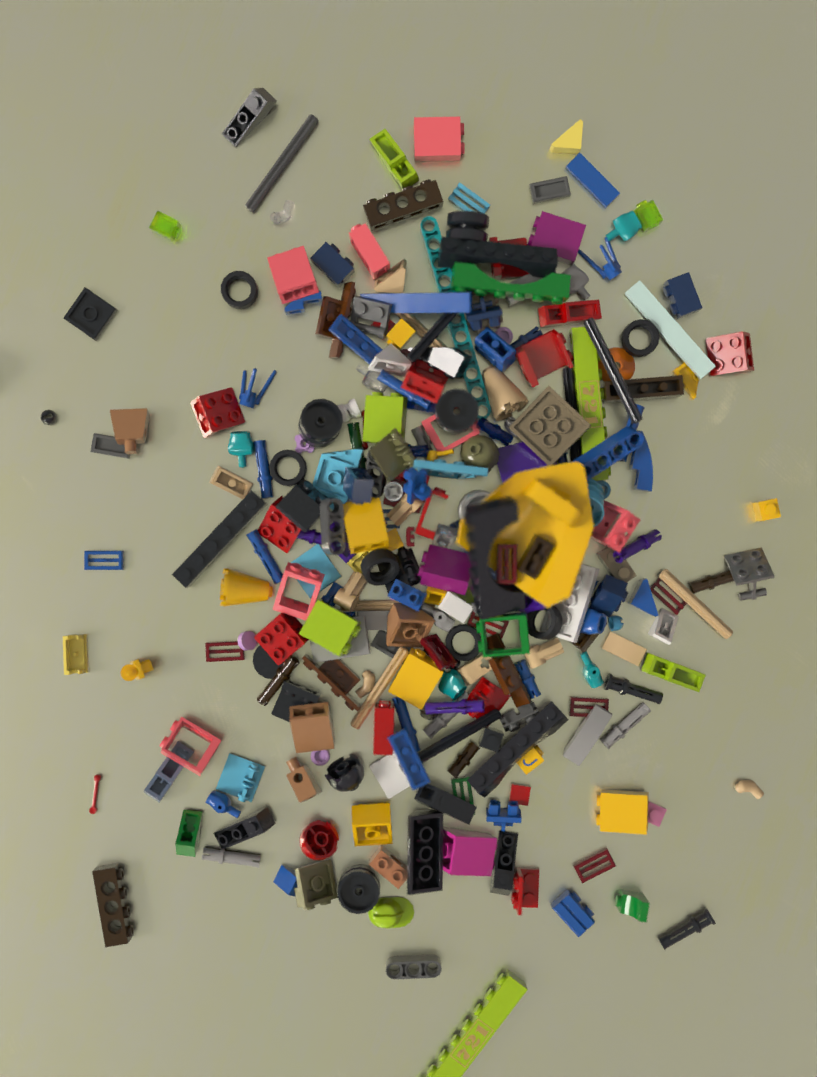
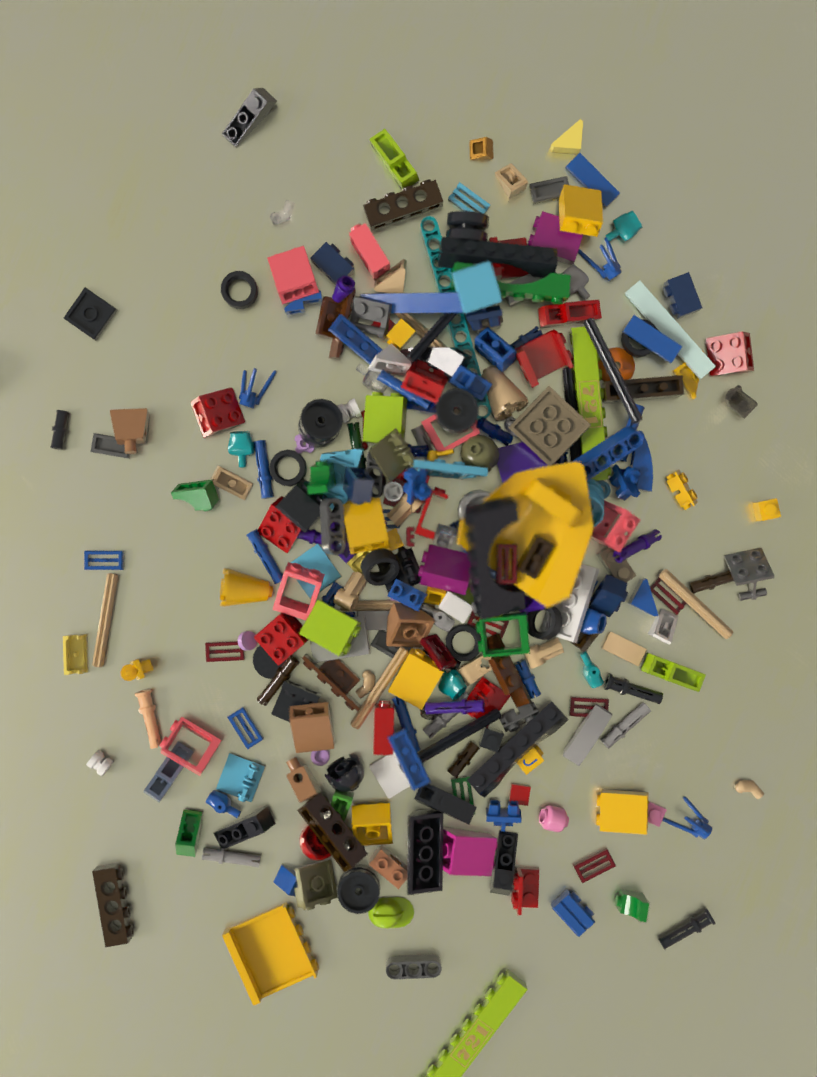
black hinge [41,410,57,425] -> none
red hinge [89,774,101,814] -> none
clear neon green brick [149,211,182,242] -> none
black arch [172,490,268,588] -> none
dark grey axle [245,114,318,212] -> none
coral brick [414,116,465,161] -> none
lavender tile [495,327,513,344] -> none
dark azure hinge [608,615,624,631] -> none
clear neon green brick [634,200,663,233] -> none
none -> black pin [50,410,69,450]
none -> white wheel [86,750,114,777]
none -> tan axle [92,573,118,667]
none -> light nougat pin [134,689,161,749]
none -> arch [171,479,219,511]
none -> yellow panel [222,902,319,1006]
none -> blue tile [227,707,264,750]
none -> dark brown brick [297,792,368,872]
none -> green arch [307,460,336,494]
none -> bright green slope [330,790,354,822]
none -> dark purple cone [332,275,355,303]
none -> blue slope [449,365,492,401]
none -> medium azure slope [452,261,502,313]
none -> pearl gold slope [470,137,494,160]
none -> tan slope [495,163,528,199]
none -> bright pink head [539,805,569,832]
none -> yellow brick [559,184,603,237]
none -> blue hips [609,464,641,501]
none -> blue tile [622,315,682,364]
none -> blue plant [662,796,713,839]
none -> yellow hinge [666,469,698,510]
none -> clear smoke bracket [725,385,758,419]

